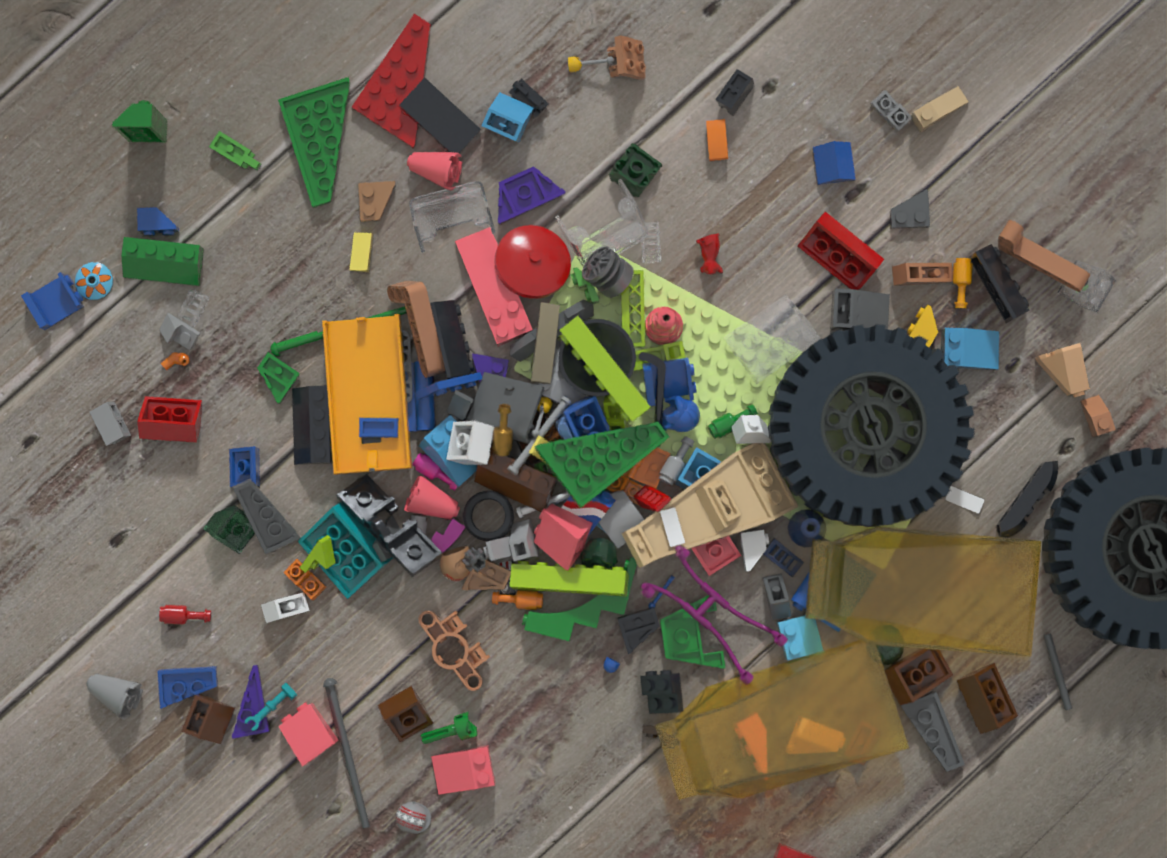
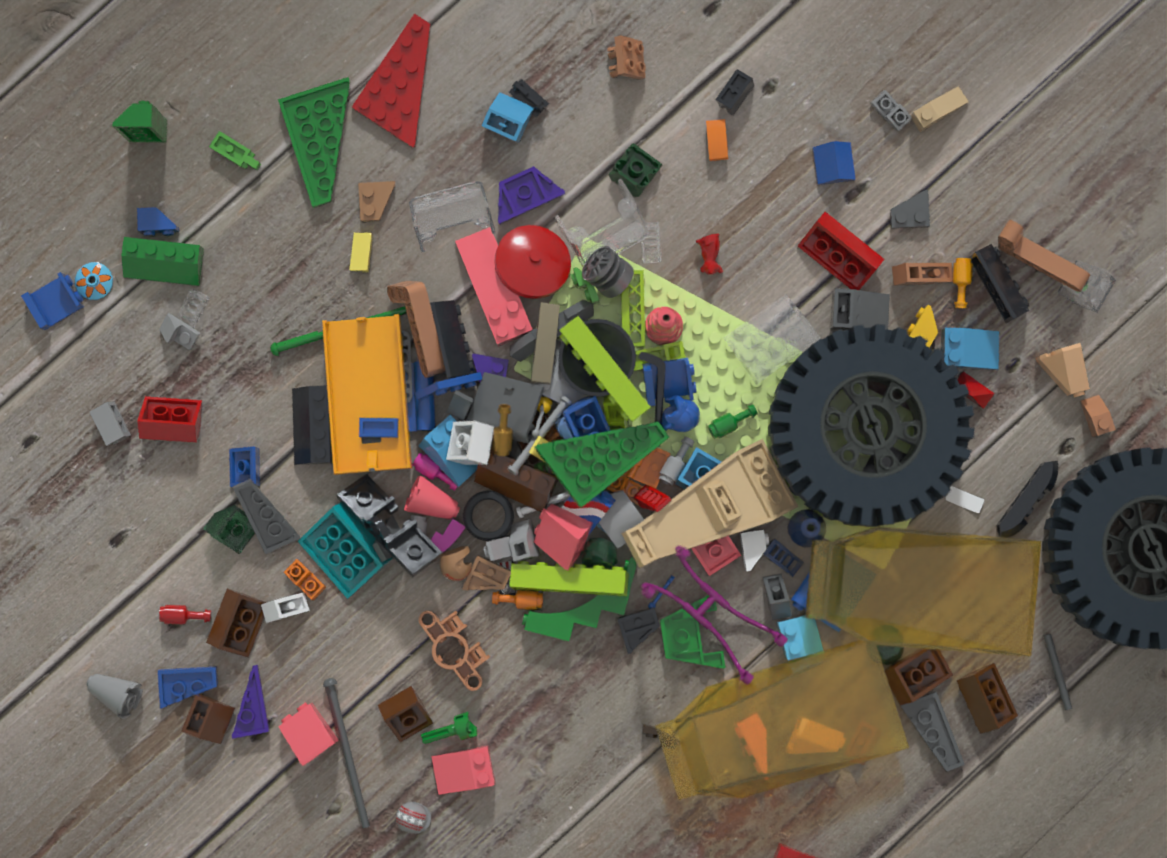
orange arm [161,352,190,370] -> none
teal piece [244,682,297,731] -> none
green wing [257,352,300,404] -> none
lime slope [300,535,335,573] -> none
black tile [399,77,481,153] -> none
coral cone [407,152,462,191] -> none
dark grey gear [462,547,488,572] -> none
hinge [568,56,614,72] -> none
blue hinge [603,657,620,673] -> none
black plate [640,670,684,714] -> none
white sticker [660,508,685,547] -> none
white slope [732,415,771,444] -> none
none -> reddish brown slope [206,588,267,658]
none -> red slope [957,371,995,409]

